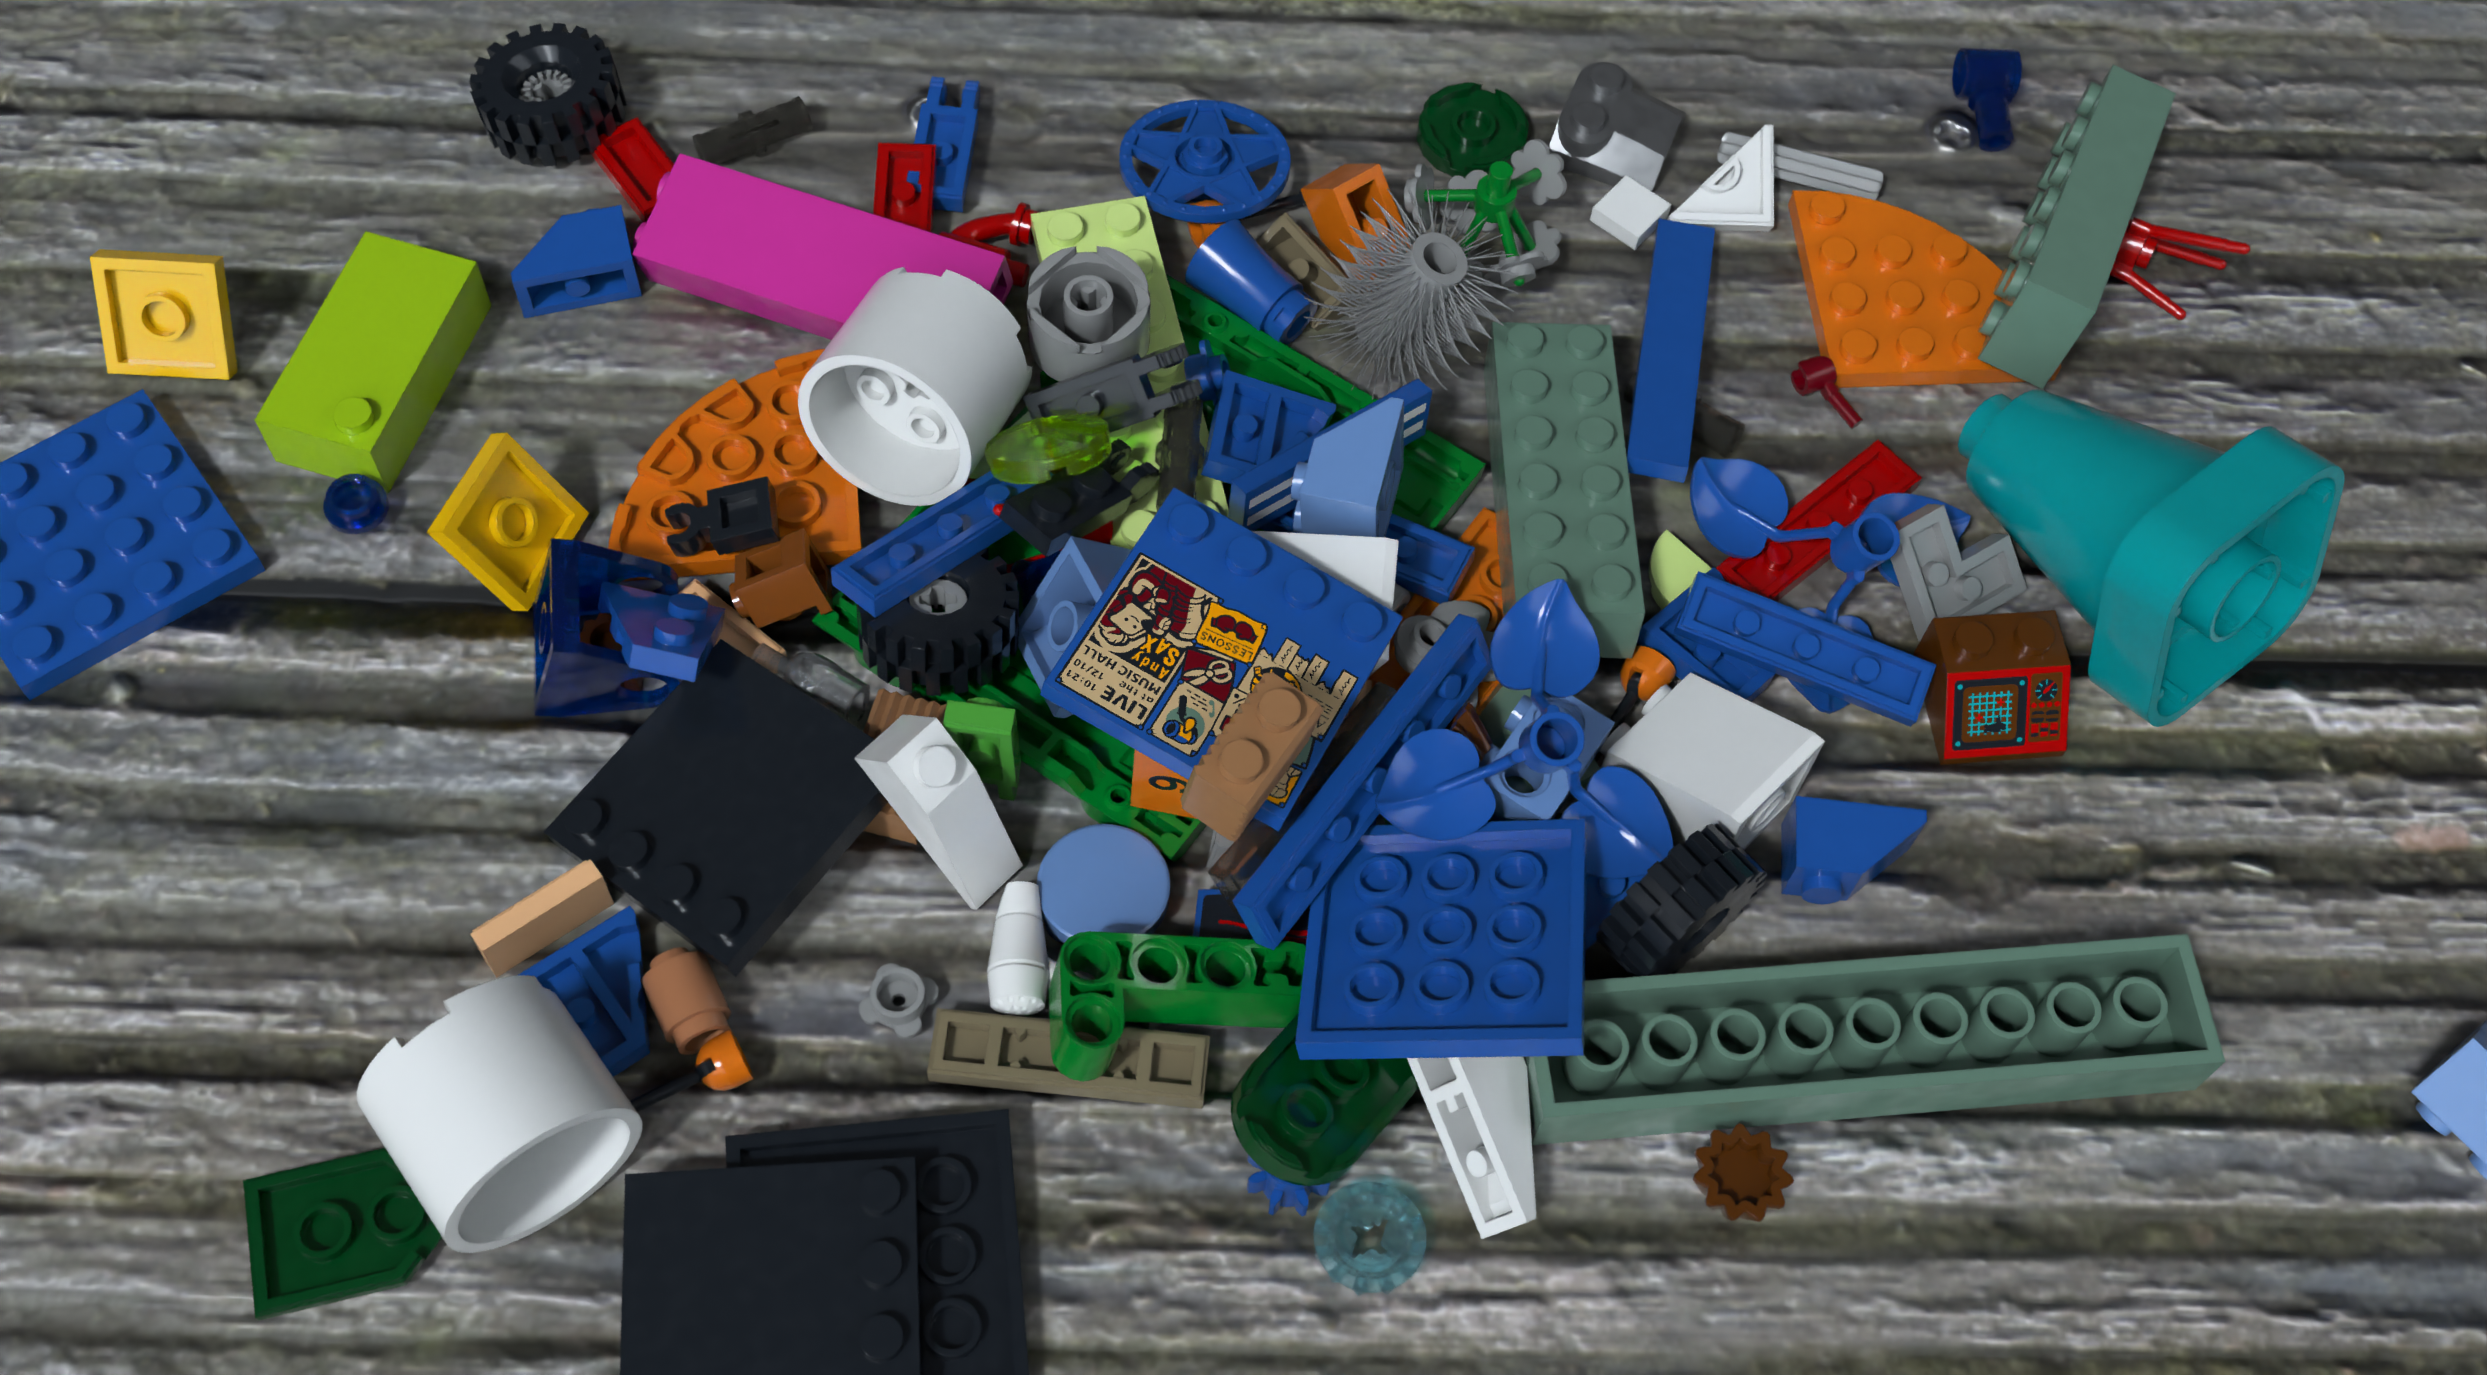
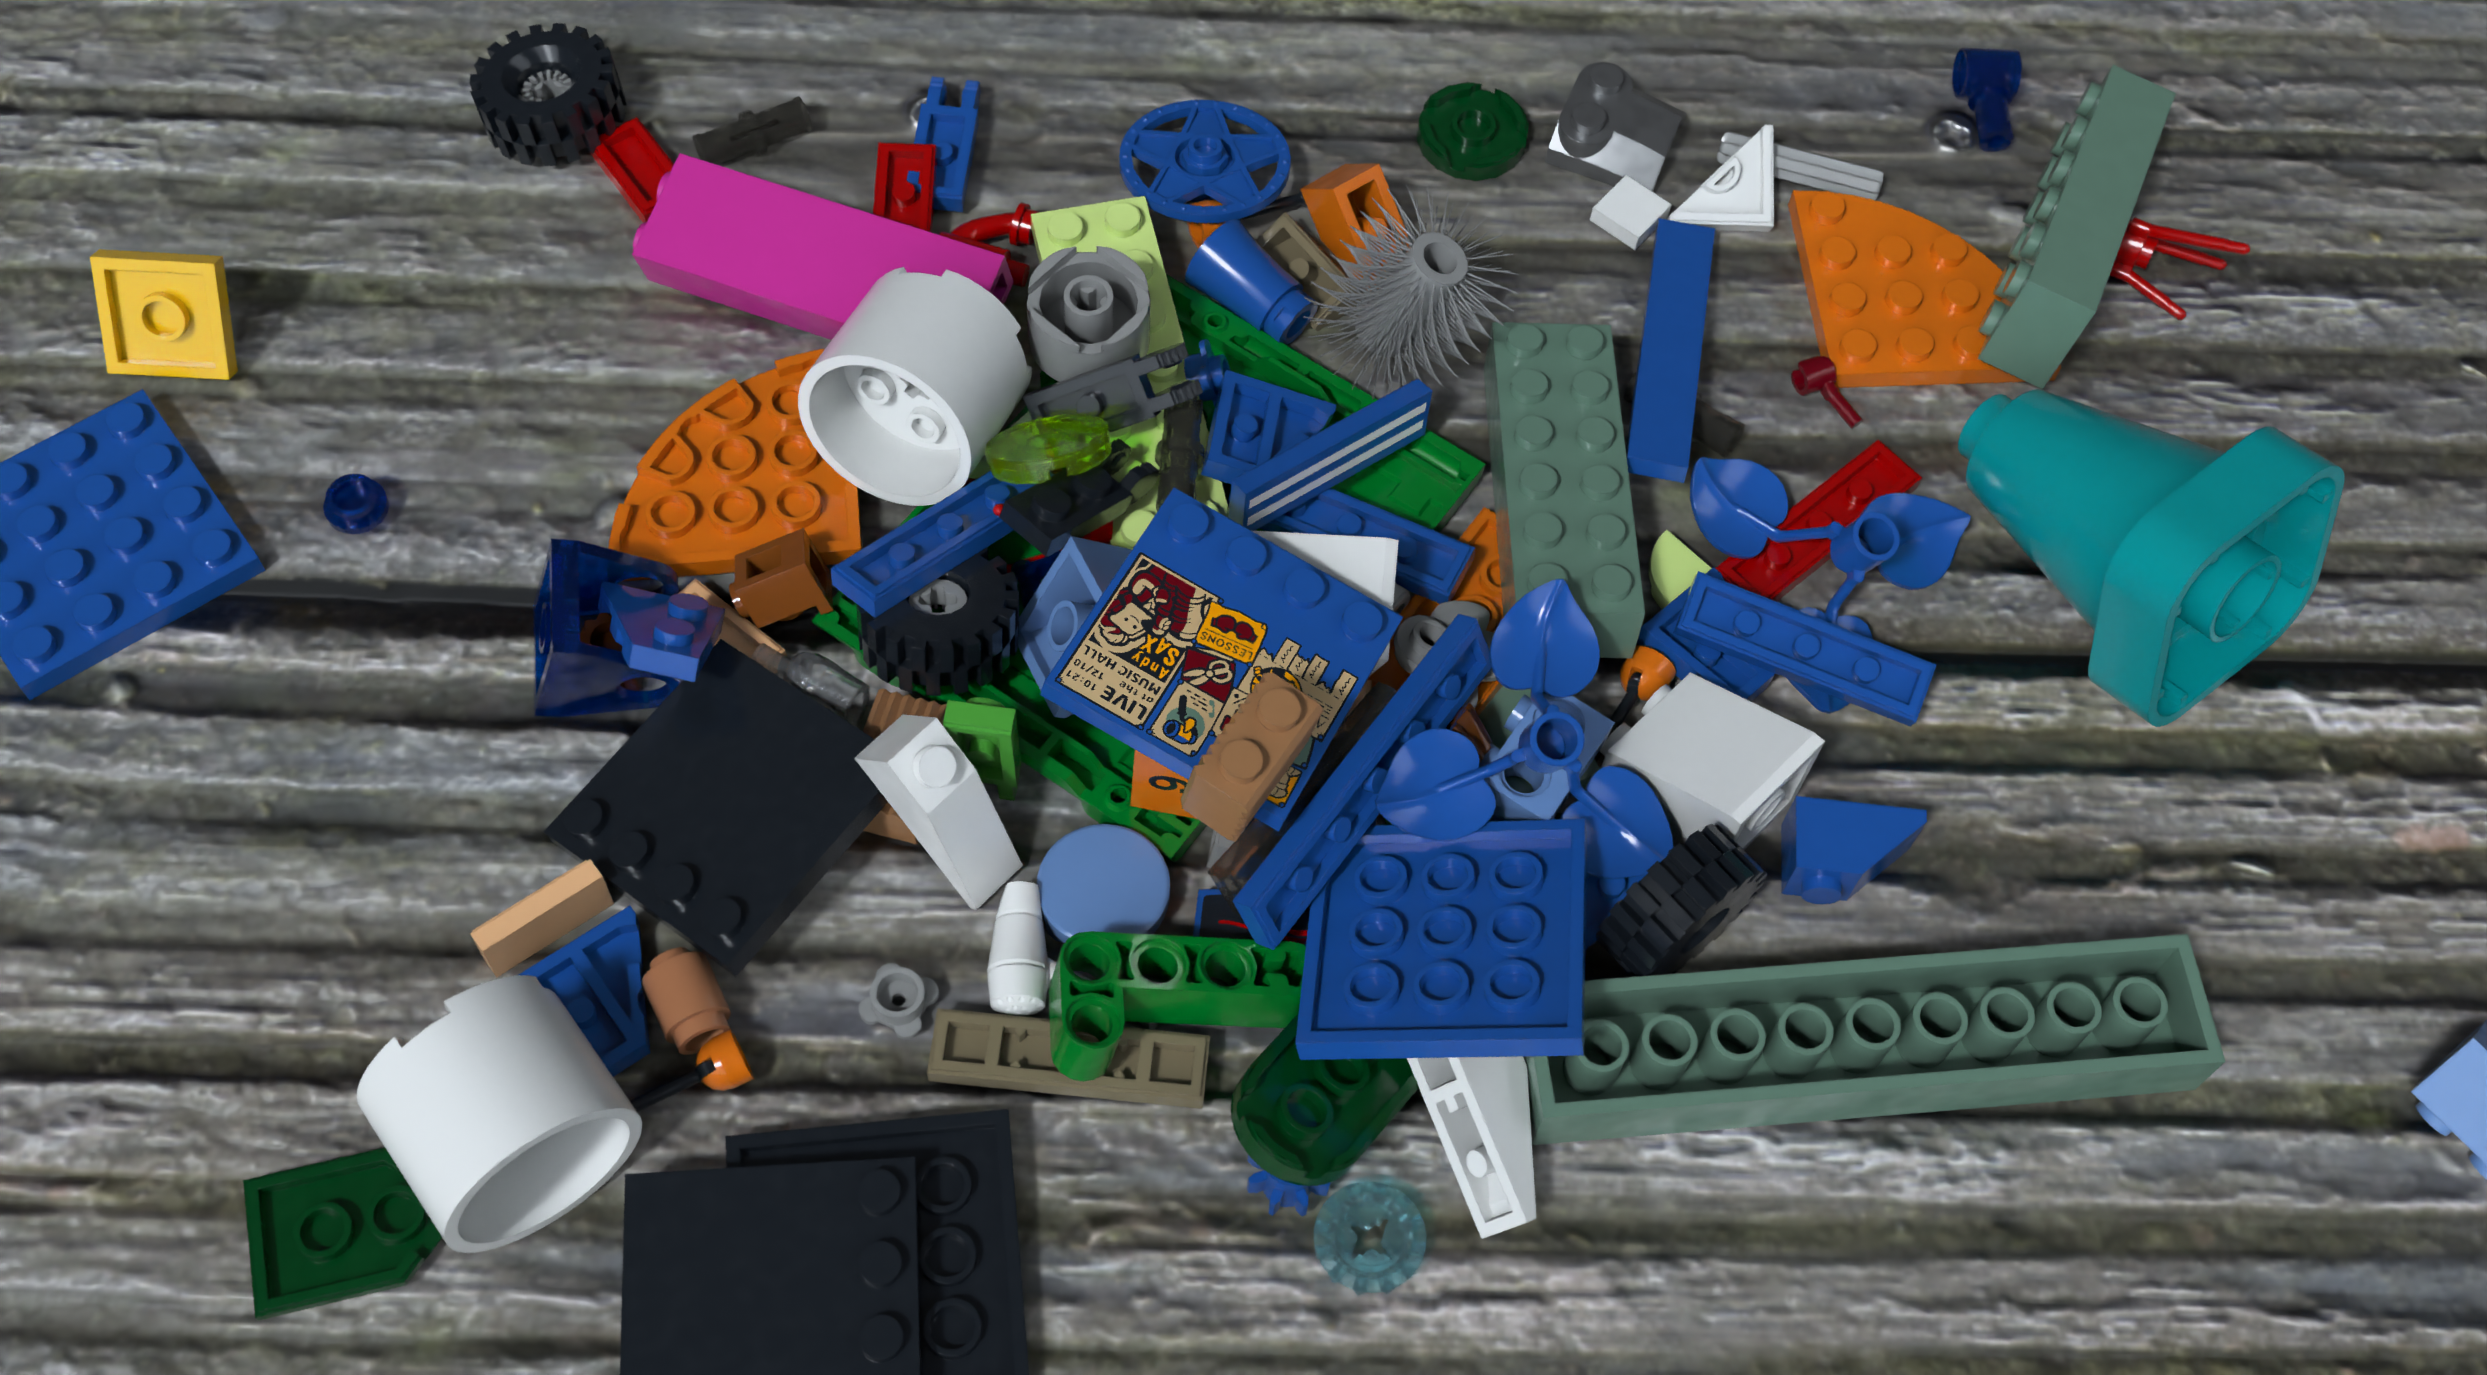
lime brick [254,231,492,493] -> none
yellow tile [426,432,589,611] -> none
blue slope [511,205,642,318] -> none
black plate [665,476,780,557] -> none
medium blue slope [1291,397,1404,537] -> none
light grey plant [1404,139,1567,287] -> none
reddish brown piece [1693,1123,1794,1222] -> none
light grey plate [1890,504,2027,642] -> none
reddish brown slope [1913,610,2071,765] -> none

